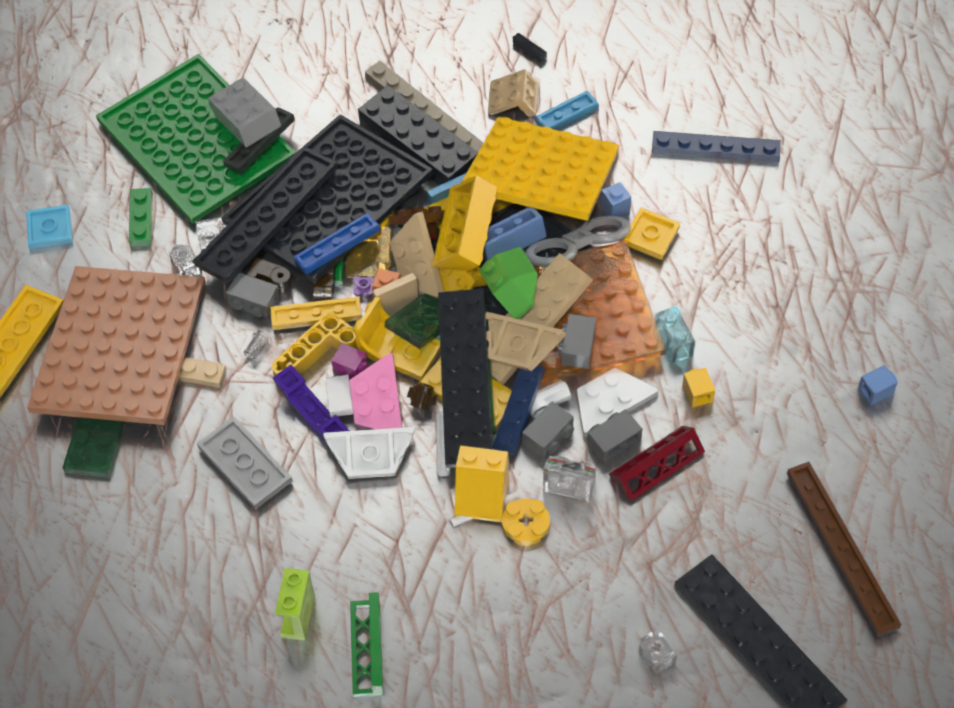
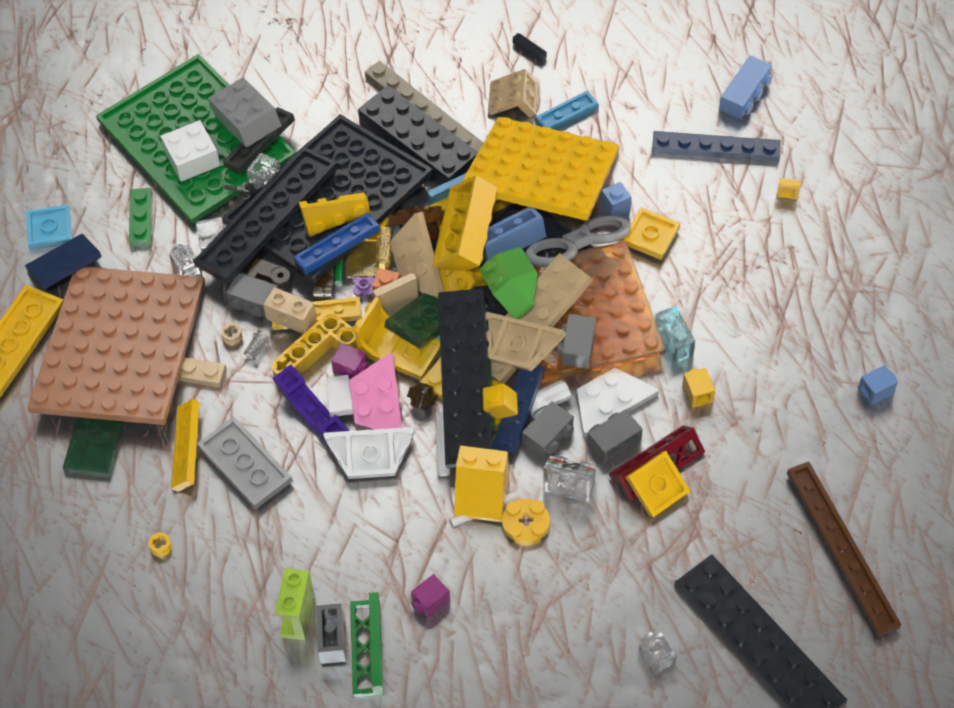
none -> dark blue tile [25,233,102,289]
none -> yellow bush [149,532,172,557]
none -> white brick [161,120,220,182]
none -> yellow plate [171,399,200,492]
none -> tan bush [221,323,242,346]
none -> clear smoke hand [224,182,254,199]
none -> clear brick [246,153,281,189]
none -> tan brick [263,287,317,334]
none -> yellow wing [299,193,371,236]
none -> dark grey brick [316,603,346,664]
none -> magenta brick [411,574,450,618]
none -> yellow brick [483,383,518,419]
none -> yellow plate [626,451,690,517]
none -> medium blue brick [719,55,773,120]
none -> yellow tile [776,178,801,200]

